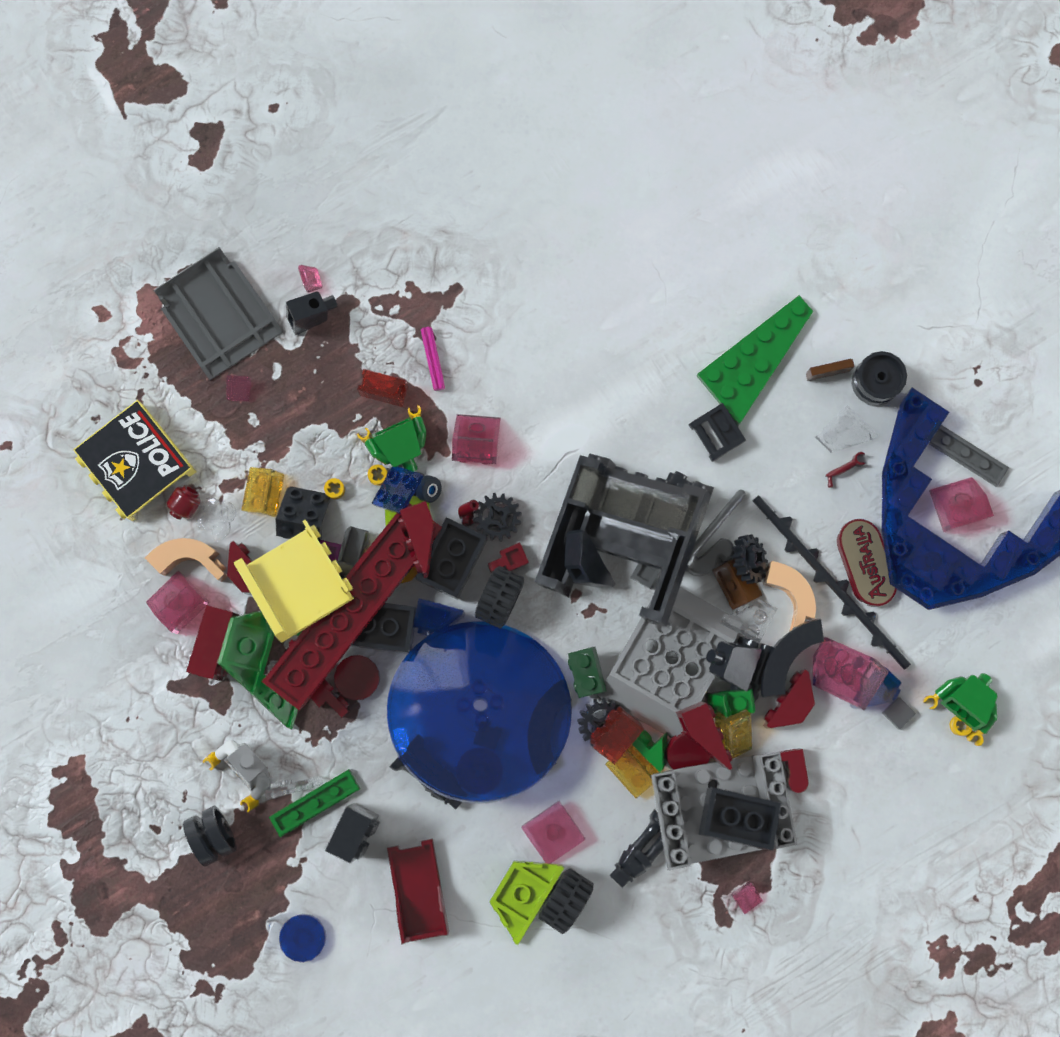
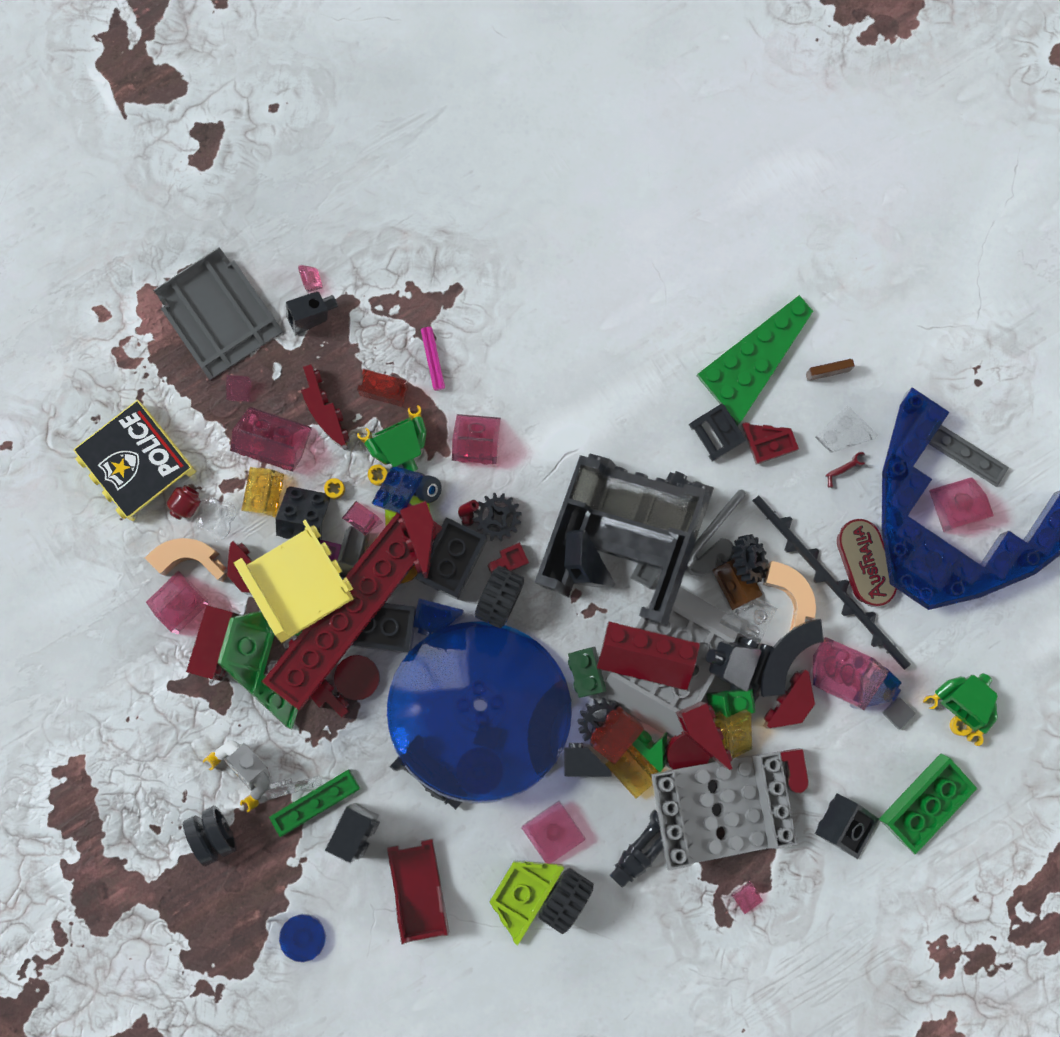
black brick [698,787,782,851] -> none
black wheel [851,351,907,406] -> none
none -> clear pink slope [230,407,312,472]
none -> dark red slope [301,364,350,450]
none -> clear pink slope [342,501,383,536]
none -> black slope [564,743,612,777]
none -> dark red slope [597,621,700,691]
none -> dark red wing [741,422,799,465]
none -> black slope [815,793,879,859]
none -> green slope [879,753,978,855]

